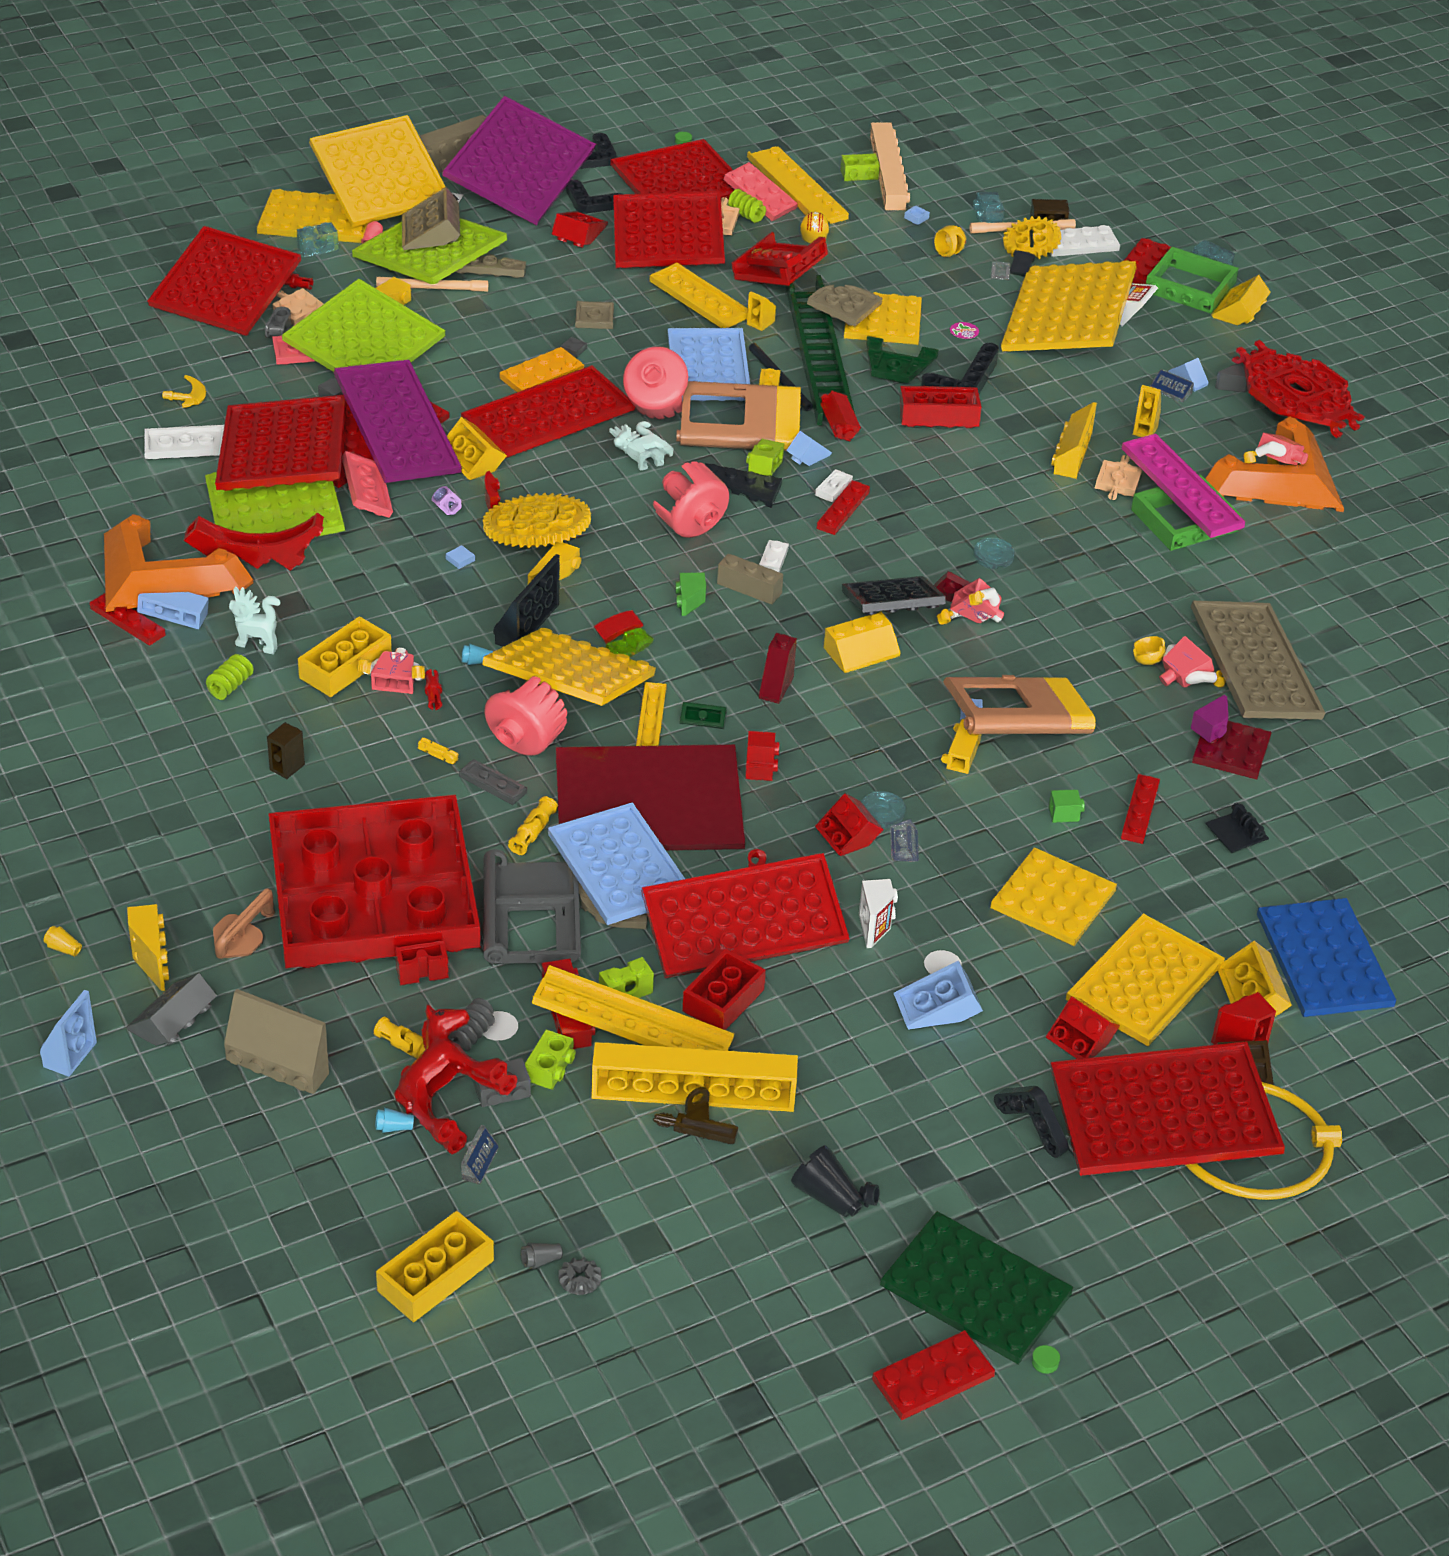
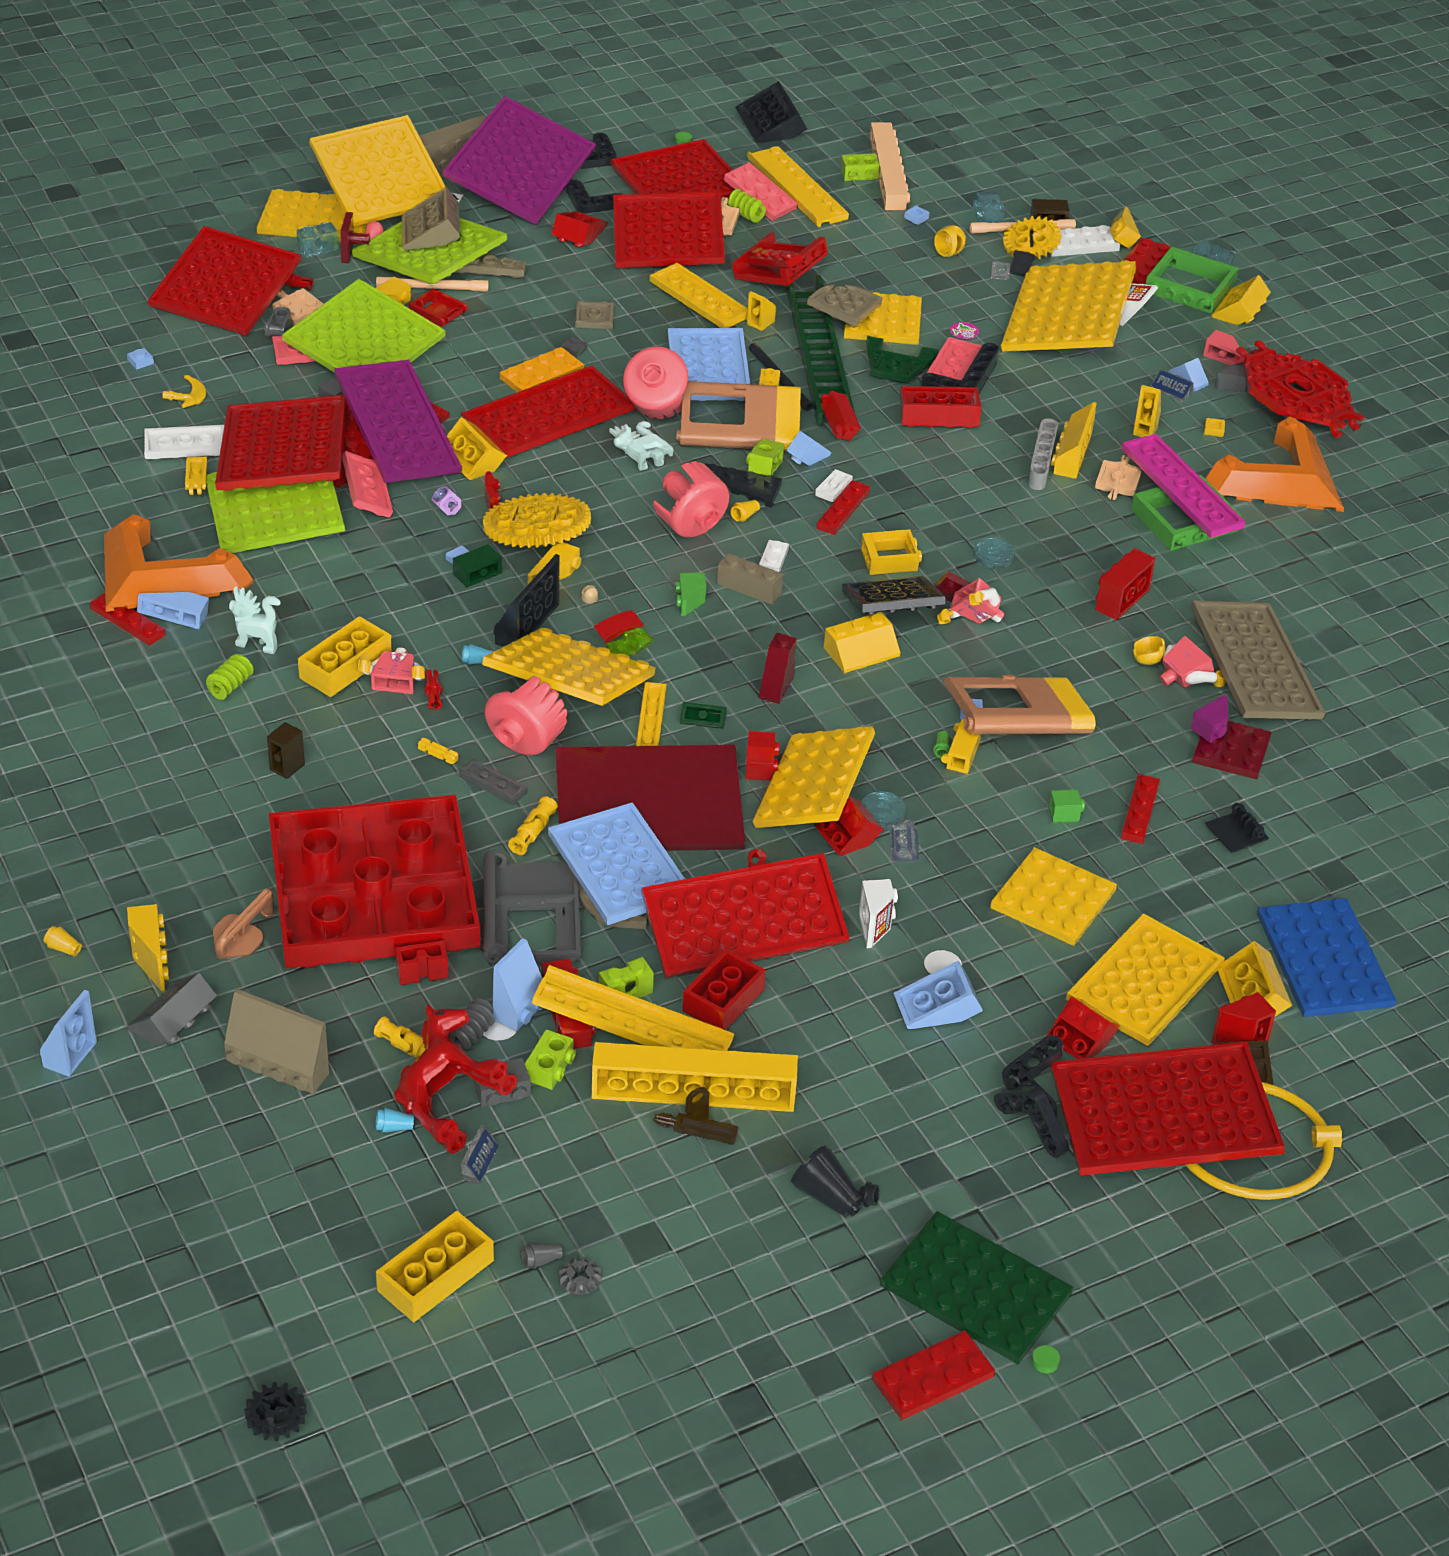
red arch [184,513,324,571] -> none
yellow helmet [800,212,829,243] -> none
torso [1244,433,1308,465] -> none
none -> light blue plate [127,348,154,370]
none -> yellow hinge [185,457,208,495]
none -> black gear [244,1382,307,1441]
none -> dark red tile [340,212,370,263]
none -> red container [409,288,468,327]
none -> dark green brick [453,544,502,588]
none -> light blue slope [493,938,543,1032]
none -> tan hinge [581,585,598,603]
none -> yellow cone [730,500,760,522]
none -> black slope [736,81,807,143]
none -> yellow plate [753,726,875,828]
none -> yellow window [861,529,922,575]
none -> coral plate [927,337,982,380]
none -> bright green pin [933,731,950,758]
none -> black beam [1002,1035,1064,1116]
none -> light grey beam [1028,418,1058,490]
none -> red brick [1095,548,1156,620]
none -> yellow slope [1110,206,1141,249]
none -> coral slope [1203,330,1240,366]
none -> yellow tile [1204,418,1225,437]

